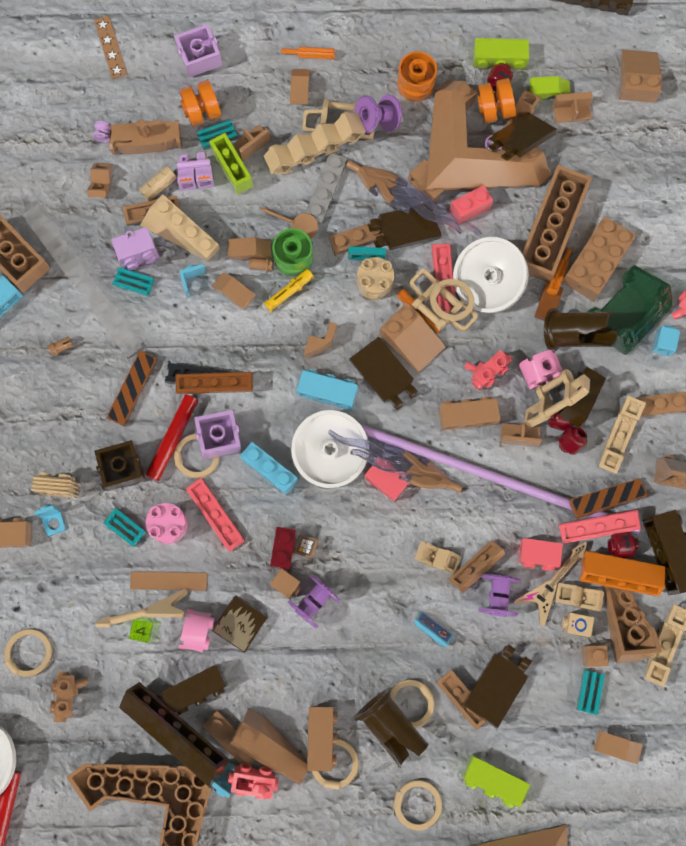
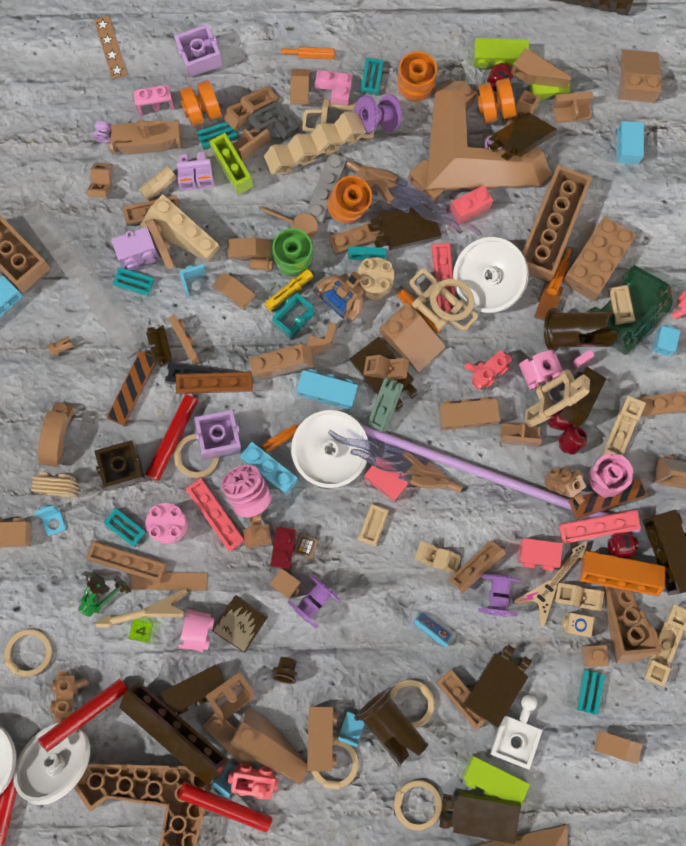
none -> white dish [14,723,90,805]
none -> medium nougat arch [38,402,75,468]
none -> red piece [38,679,127,752]
none -> plant [78,571,131,617]
none -> medium nougat tile [86,541,167,583]
none -> bright pink window [133,85,175,116]
none -> medium nougat hinge [145,219,173,269]
none -> dark brown hinge [146,325,172,367]
none -> medium nougat hinge [168,314,199,365]
none -> red piece [178,782,272,833]
none -> medium nougat window [206,672,255,722]
none -> bright pink wheel [221,465,272,518]
none -> medium nougat slope [223,86,279,130]
none -> medium nougat brick [243,514,272,550]
none -> dark grey plate [248,101,299,138]
none -> medium nougat brick [250,344,313,380]
none -> orange axle [261,423,301,453]
none -> teal window [271,293,316,341]
none -> dark brown piece [271,657,298,684]
none -> torso [304,272,364,332]
none -> bright pink plate [315,70,353,105]
none -> orange wheel [327,176,372,224]
none -> medium azure bracket [338,712,365,747]
none -> tan tile [358,503,389,547]
none -> teal tile [361,58,384,96]
none -> medium nougat slope [363,355,409,380]
none -> sand green hinge [367,377,403,432]
none -> dark brown tile [439,791,521,844]
none -> white plate [490,695,542,770]
none -> medium nougat slope [511,48,572,88]
none -> medium nougat brick [544,466,586,505]
none -> bright pink tile [571,349,595,370]
none -> bright pink brick [587,453,633,498]
none -> tan tile [609,285,635,325]
none -> medium azure panel [617,121,644,164]

